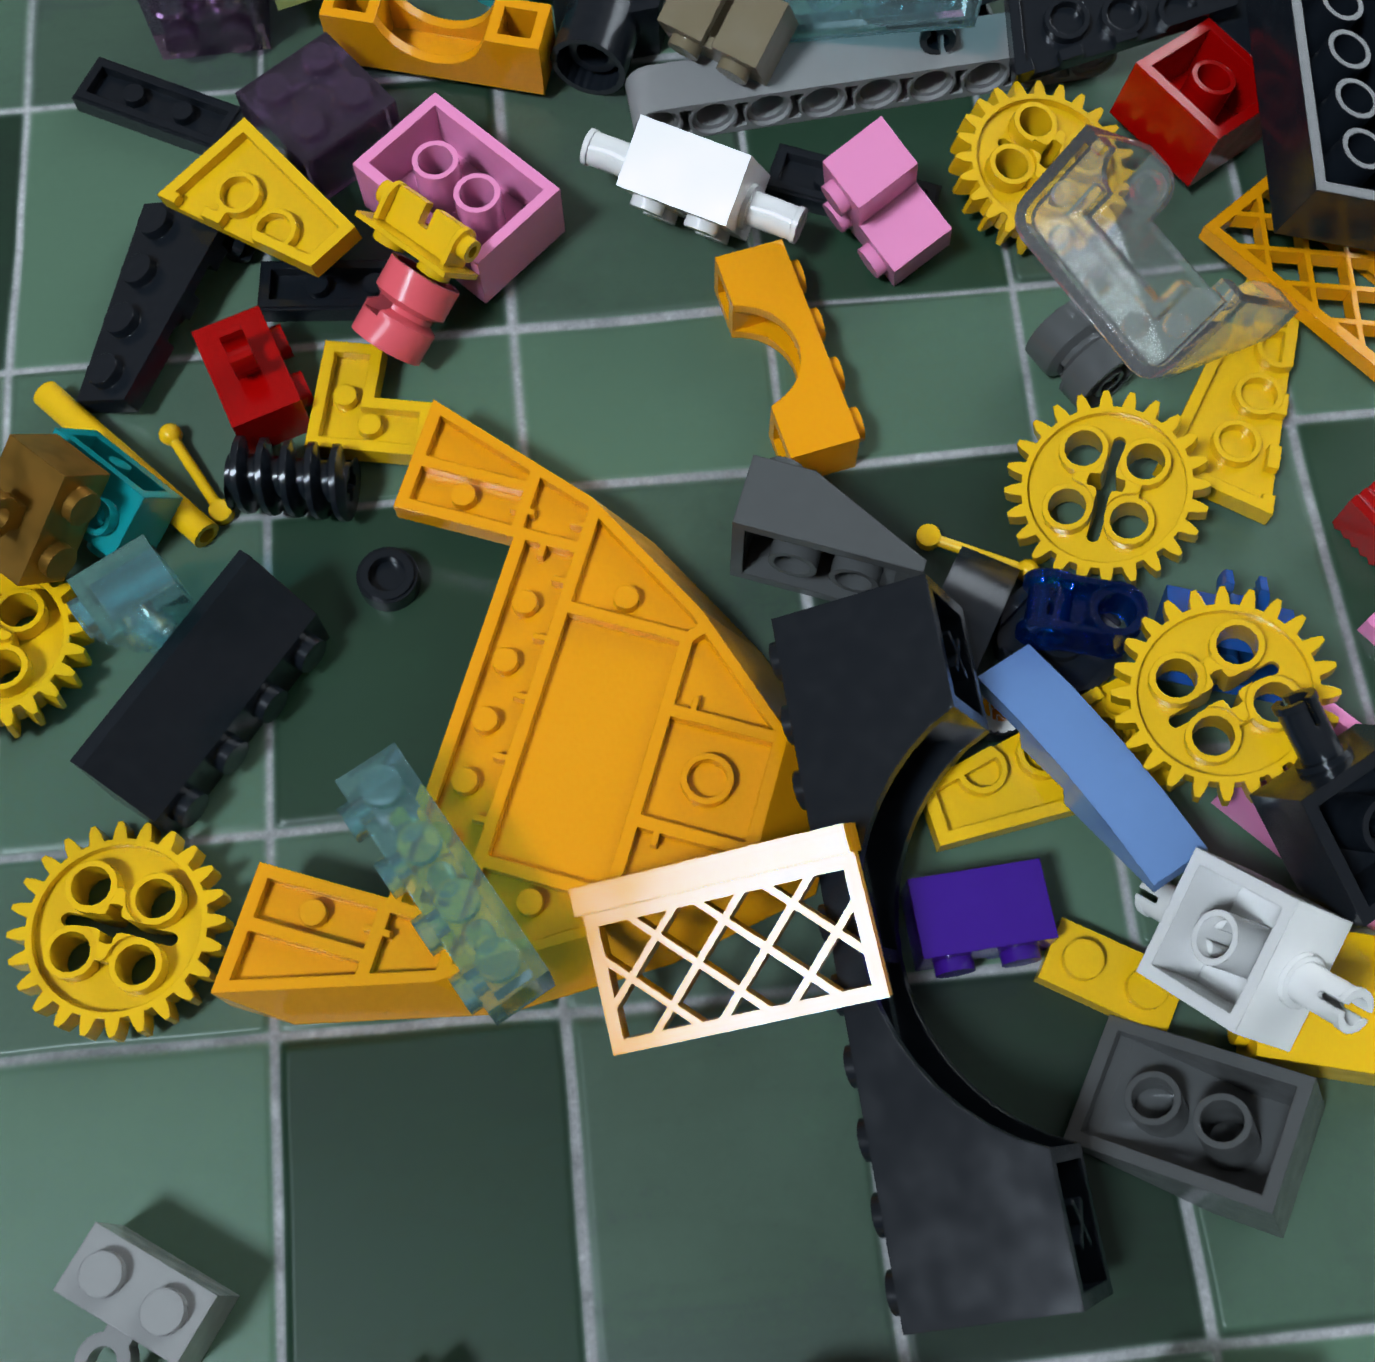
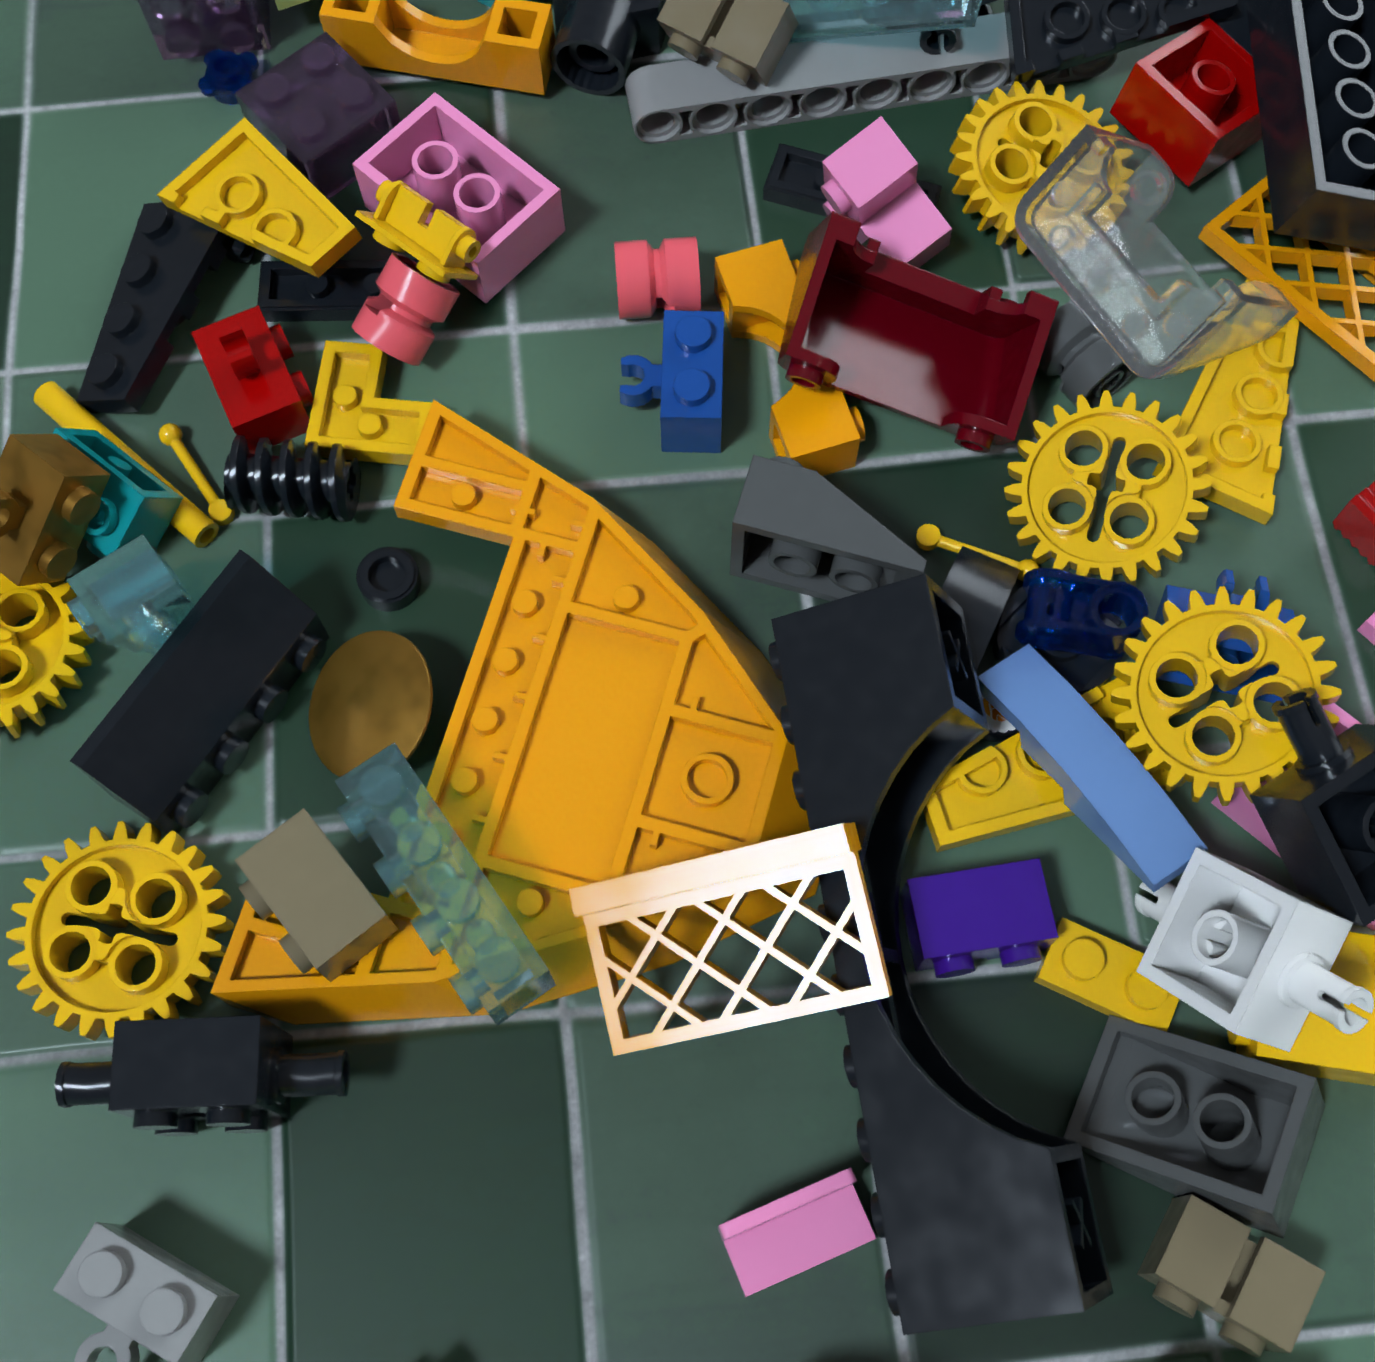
black tile [72,57,249,155] -> none
white brick [580,115,808,245] -> none
none -> black brick [55,1015,350,1136]
none -> clear blue plate [198,49,259,105]
none -> dark tan piece [234,808,398,982]
none -> pearl gold shield [309,630,433,782]
none -> coral wheel [614,236,701,320]
none -> blue brick [620,310,724,453]
none -> bright pink panel [718,1167,876,1297]
none -> dark red windscreen [777,211,1059,453]
none -> dark tan piece [1137,1194,1326,1358]

